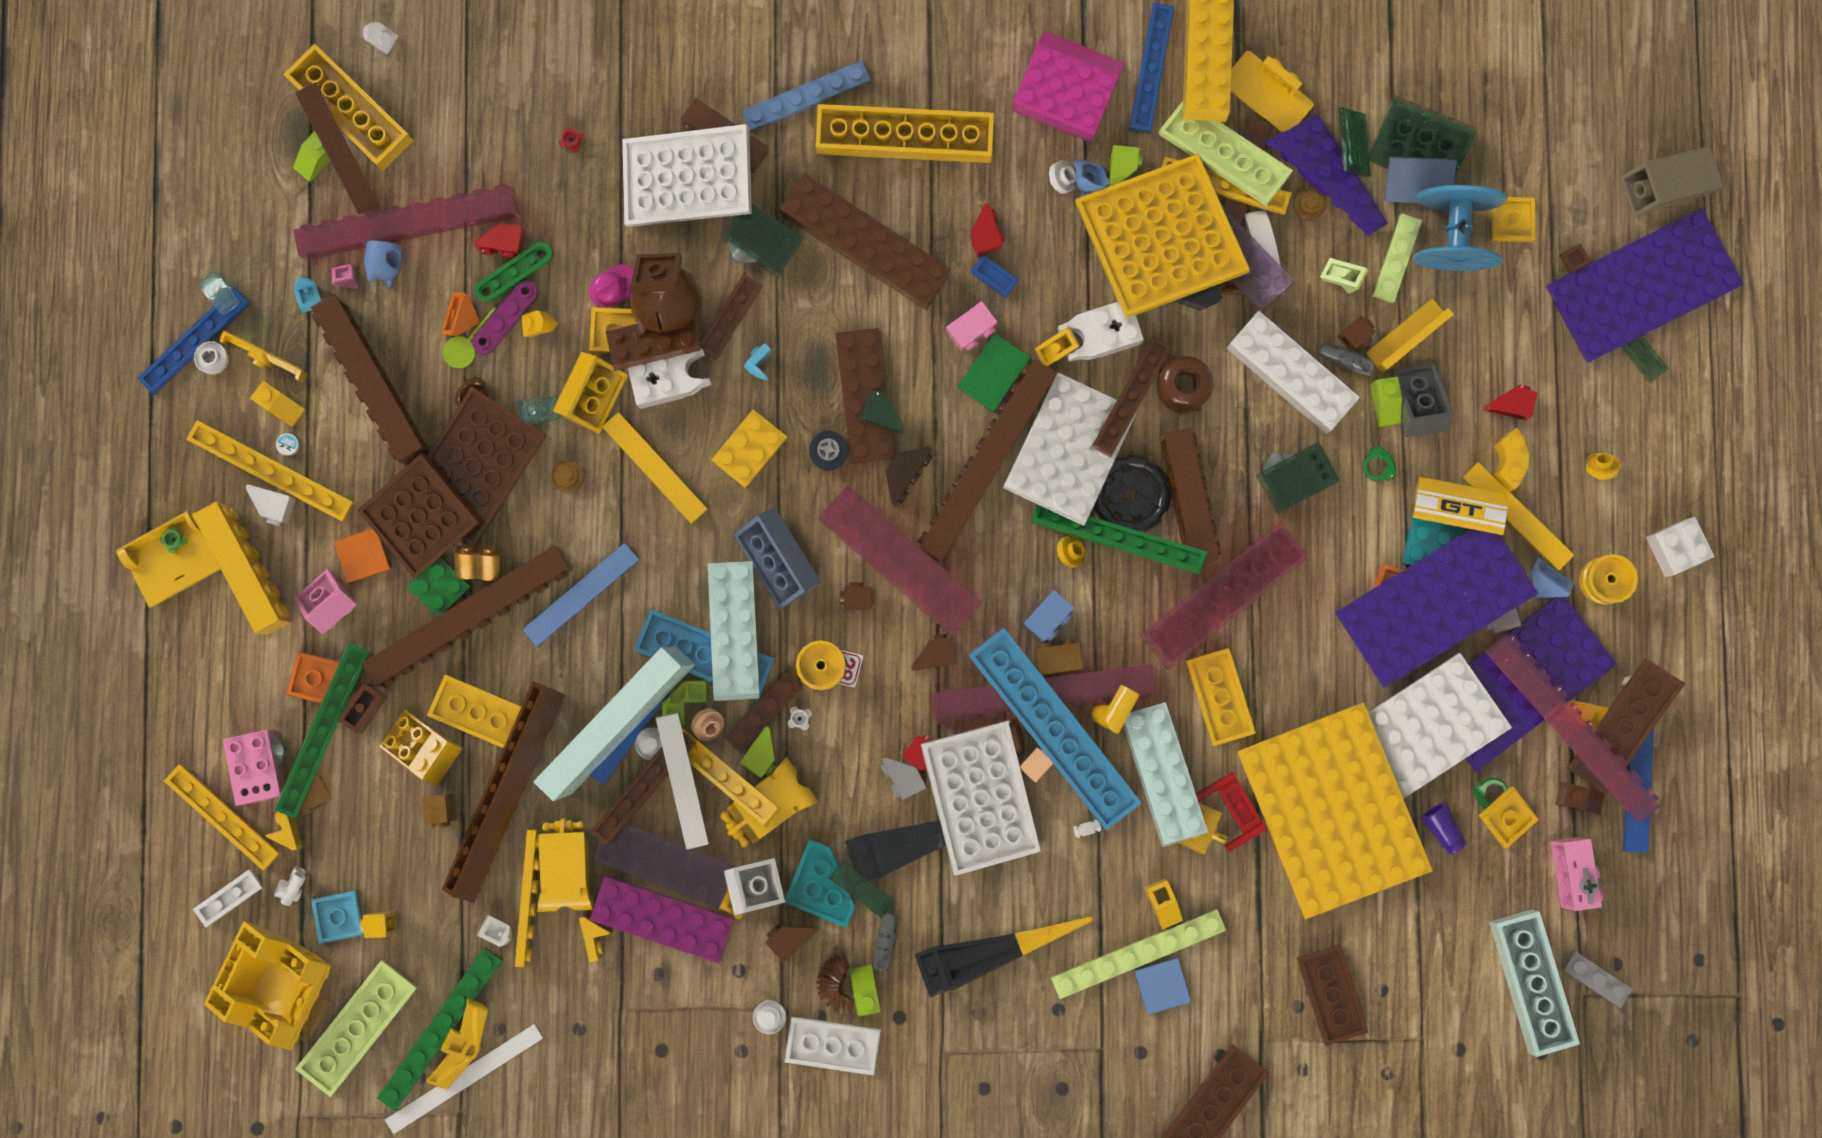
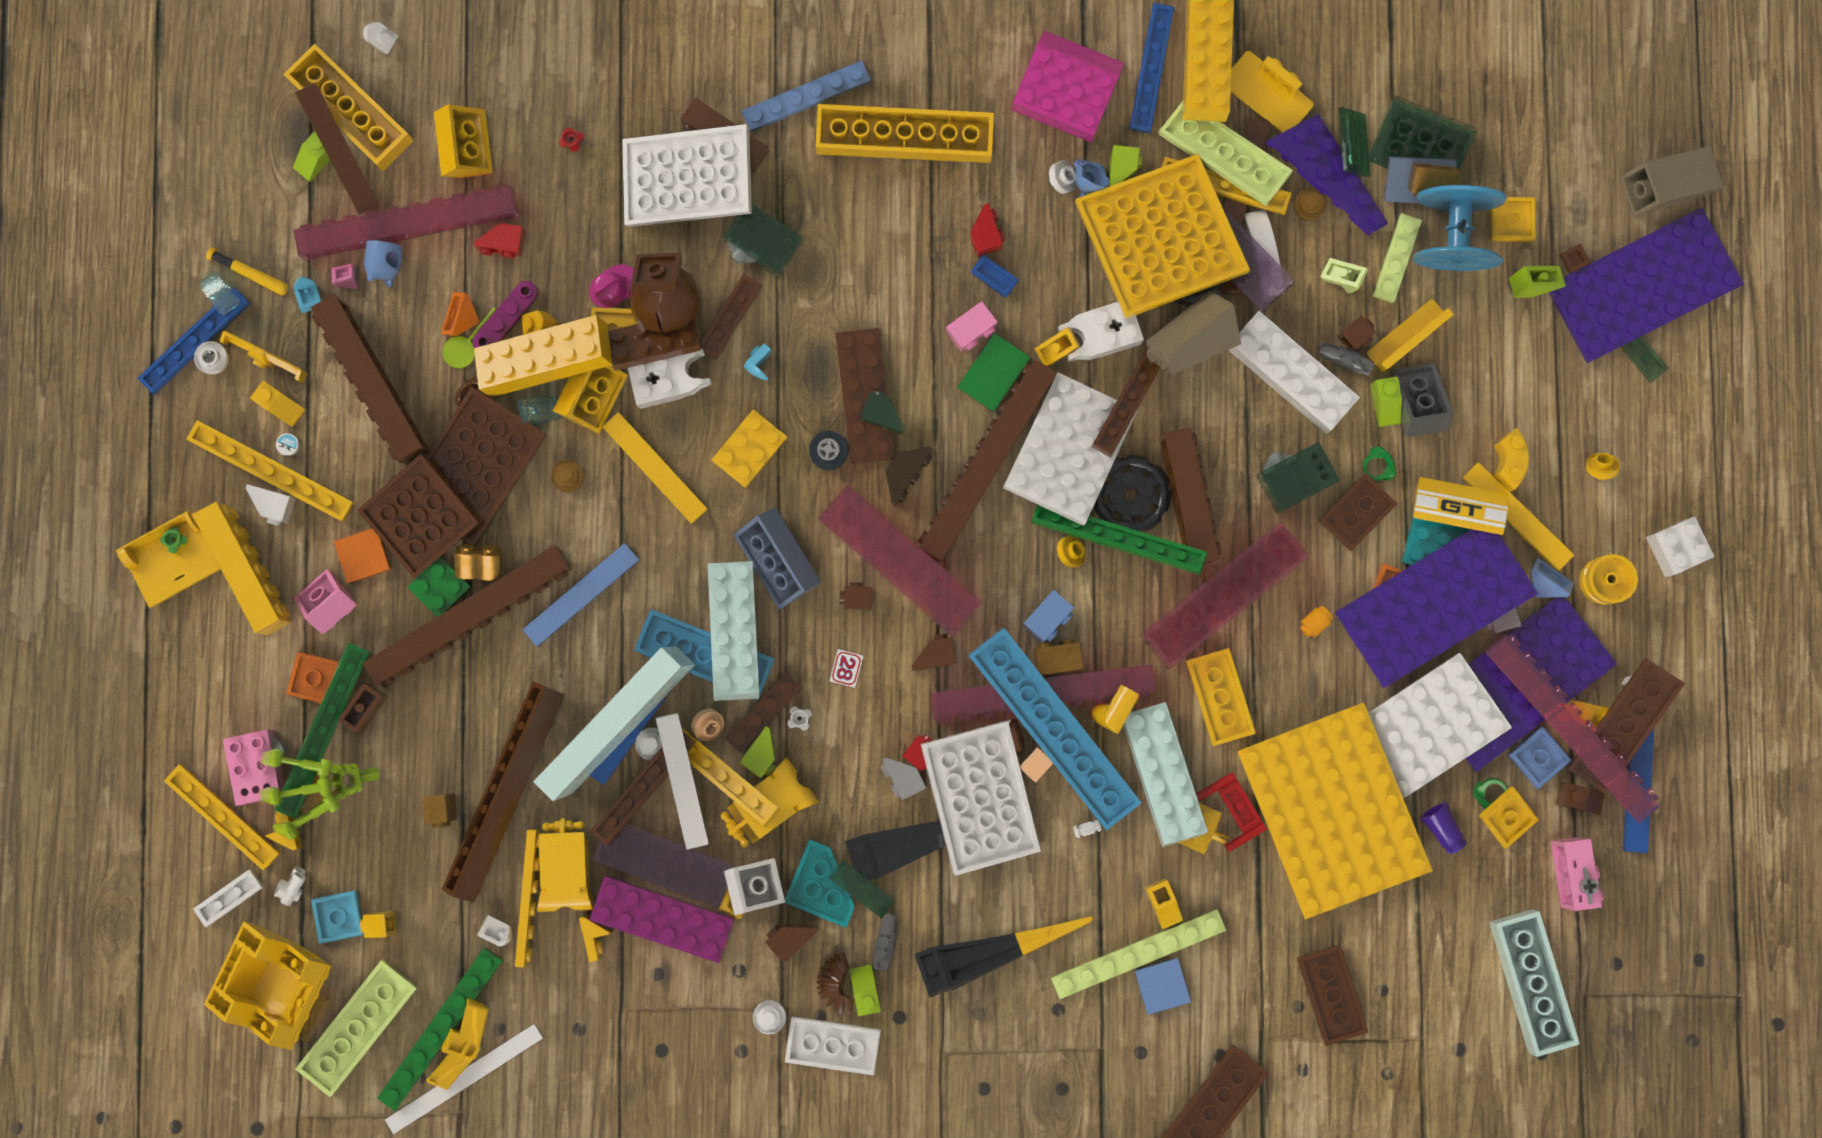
yellow slope [380,709,463,786] -> none
yellow plate [427,675,521,748] -> none
green plate [475,242,553,303] -> none
lime tile [662,680,708,726] -> none
reddish brown brick [780,173,951,311] -> none
yellow wheel [796,640,846,691] -> none
reddish brown piece [1156,356,1214,413] -> none
red slope [1483,385,1538,421] -> none
light grey plate [1561,951,1633,1008] -> none
none -> yellow piece [206,247,289,296]
none -> lime piece [260,749,380,839]
none -> yellow slope [434,104,493,178]
none -> yellow brick [474,315,613,397]
none -> dark tan slope [1146,291,1241,375]
none -> light orange brick [1300,605,1334,638]
none -> reddish brown plate [1318,473,1398,551]
none -> pearl gold brick [1407,162,1461,197]
none -> medium blue tile [1507,726,1572,789]
none -> lime slope [1509,266,1566,298]

